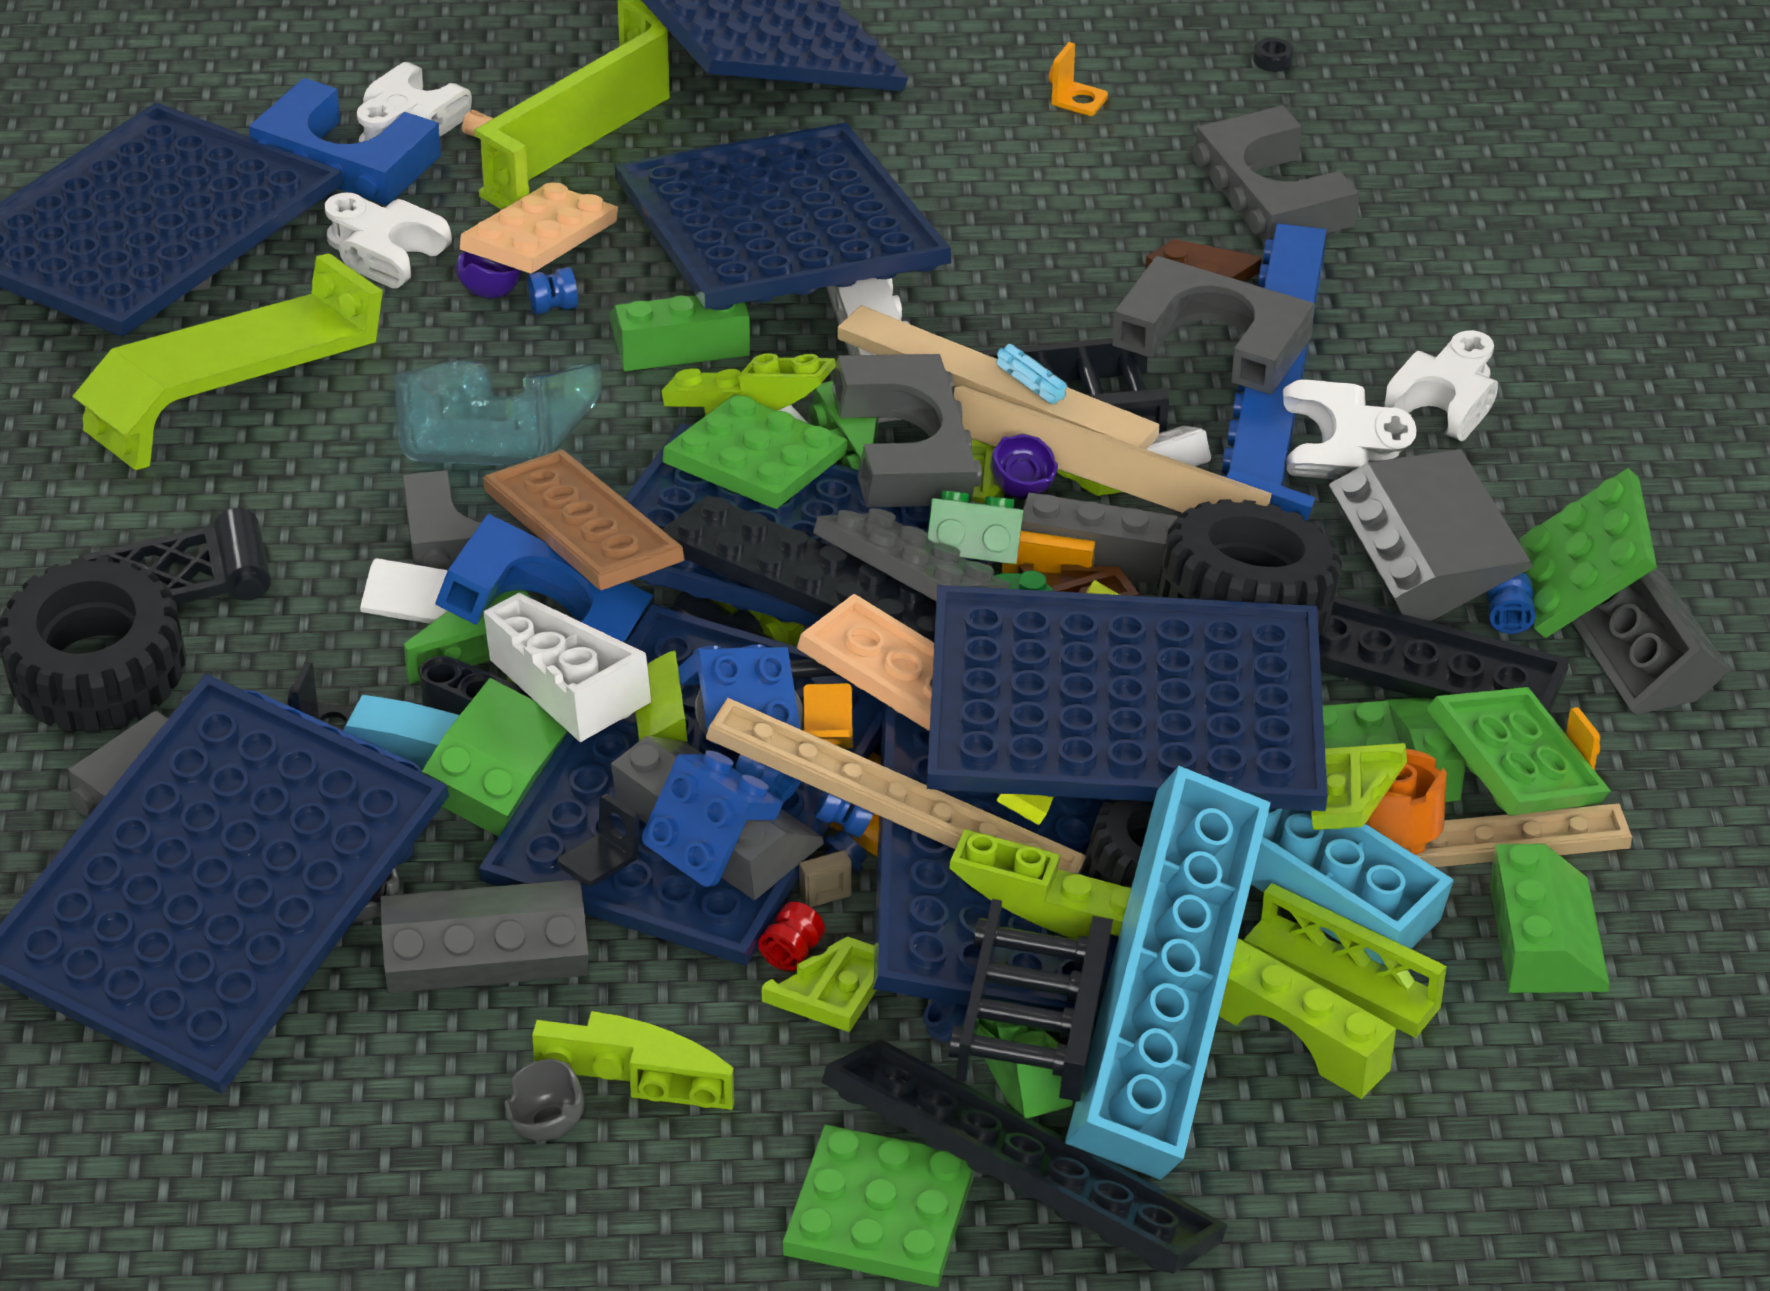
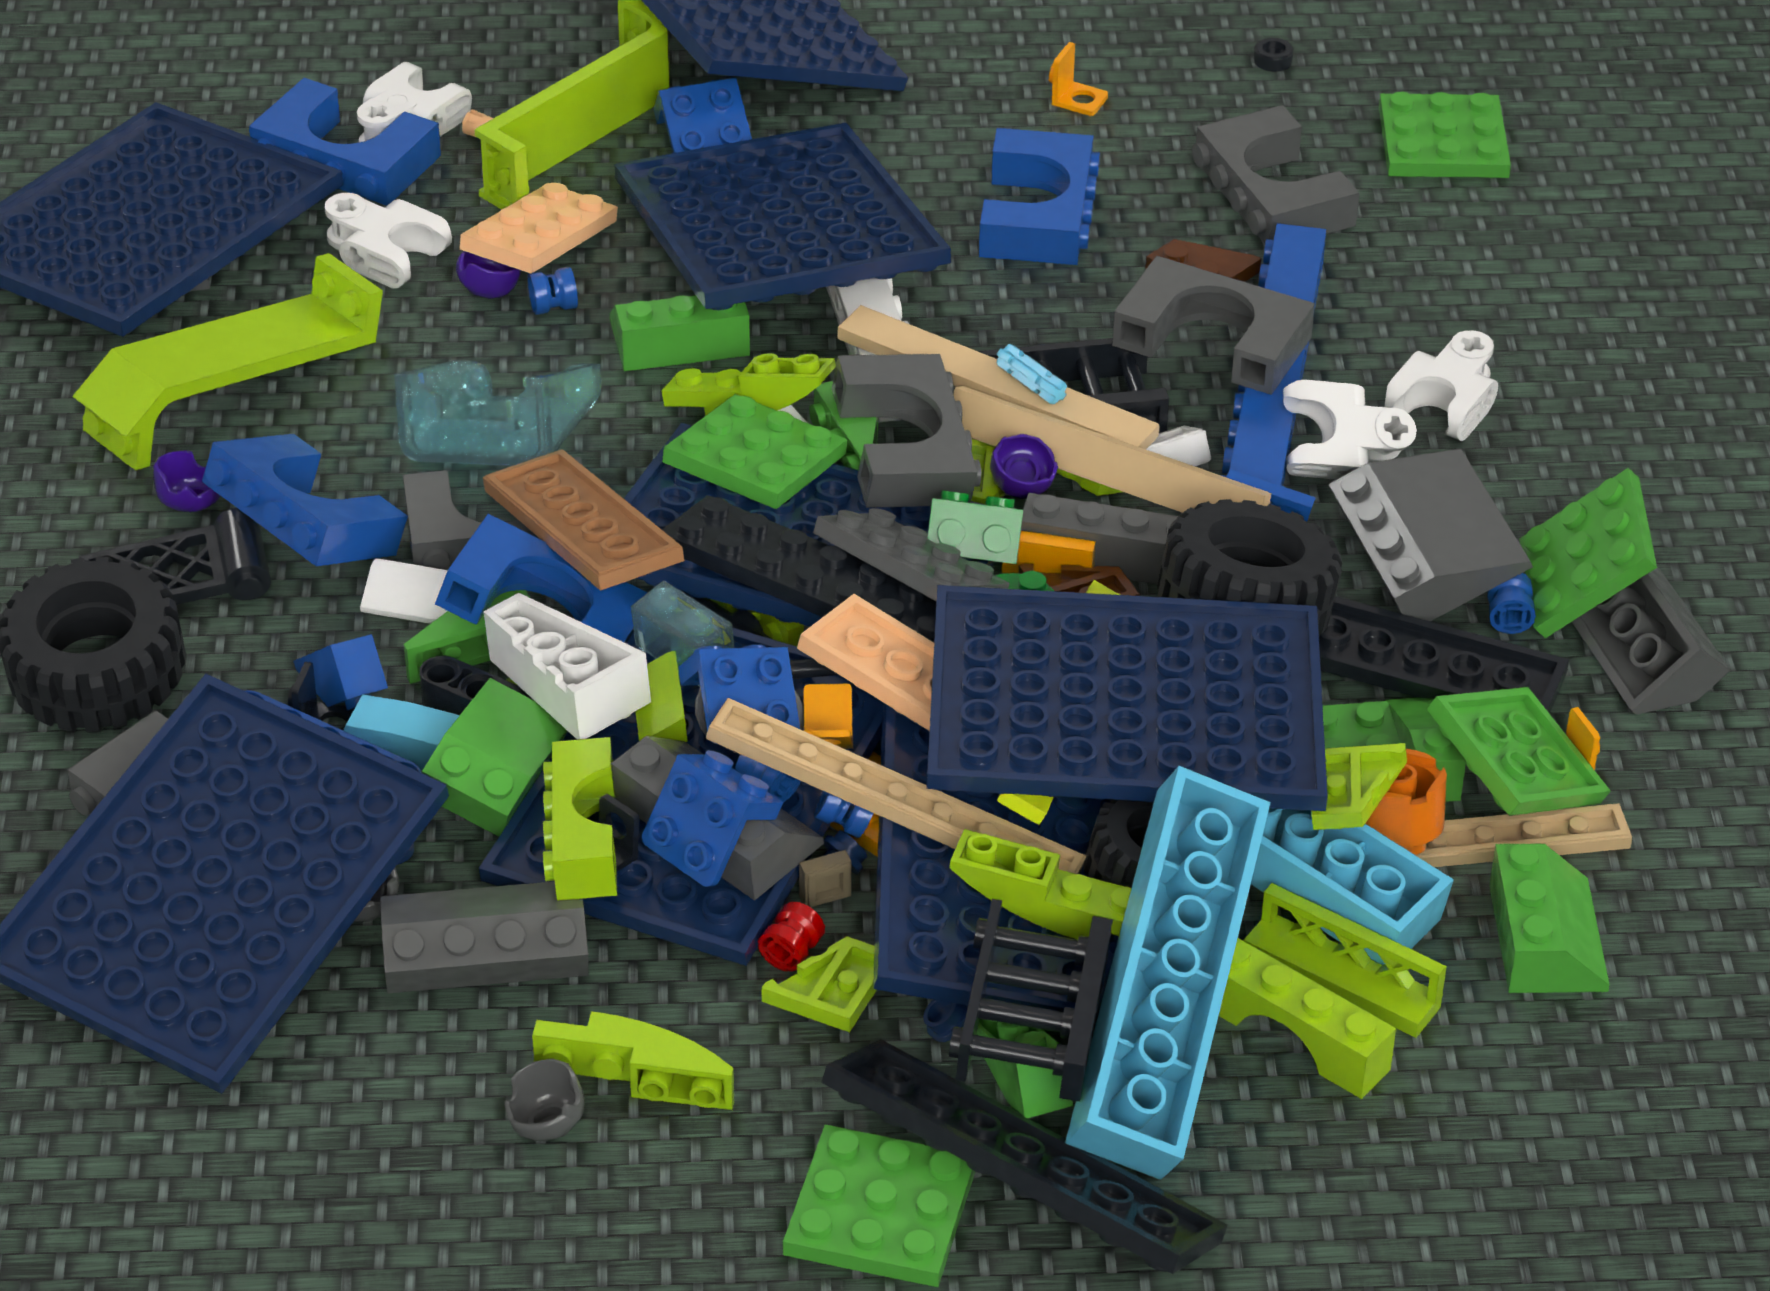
none -> dark purple hair [153,450,220,512]
none -> blue arch [202,434,408,566]
none -> blue slope [293,634,388,711]
none -> lime arch [543,737,617,901]
none -> clear light blue brick [631,580,734,687]
none -> blue bracket [654,78,752,153]
none -> blue arch [979,128,1100,265]
none -> bright green plate [1379,92,1511,178]

